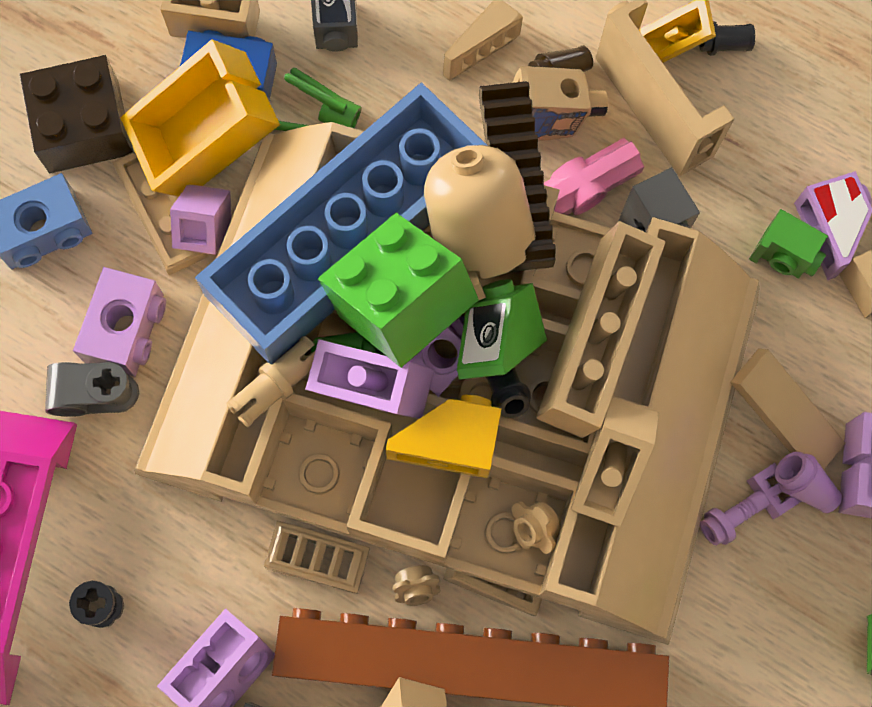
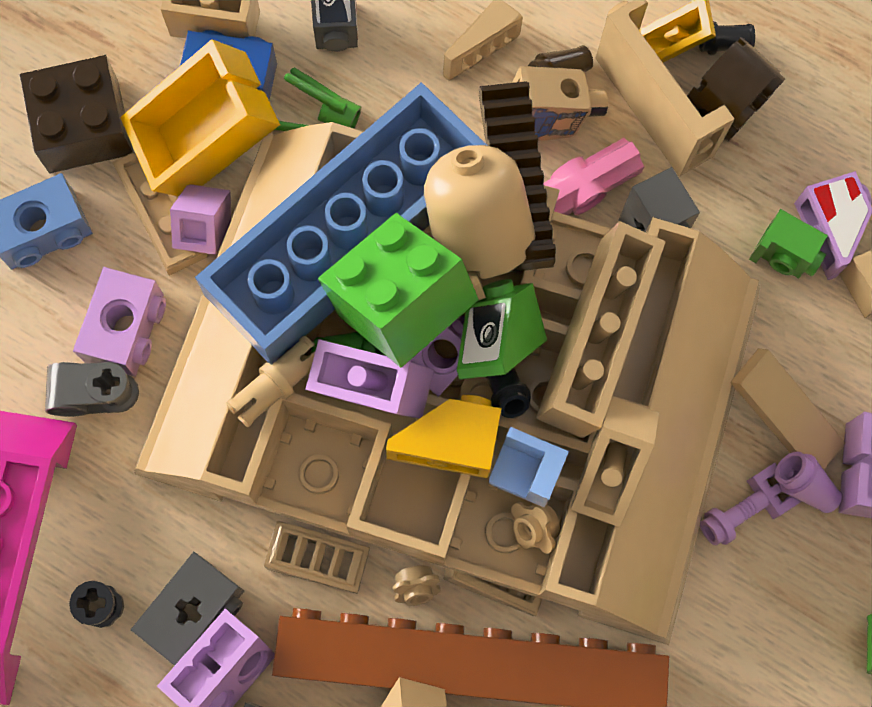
none -> dark grey brick [131,551,244,666]
none -> light blue panel [489,427,569,507]
none -> dark brown brick [687,37,785,142]

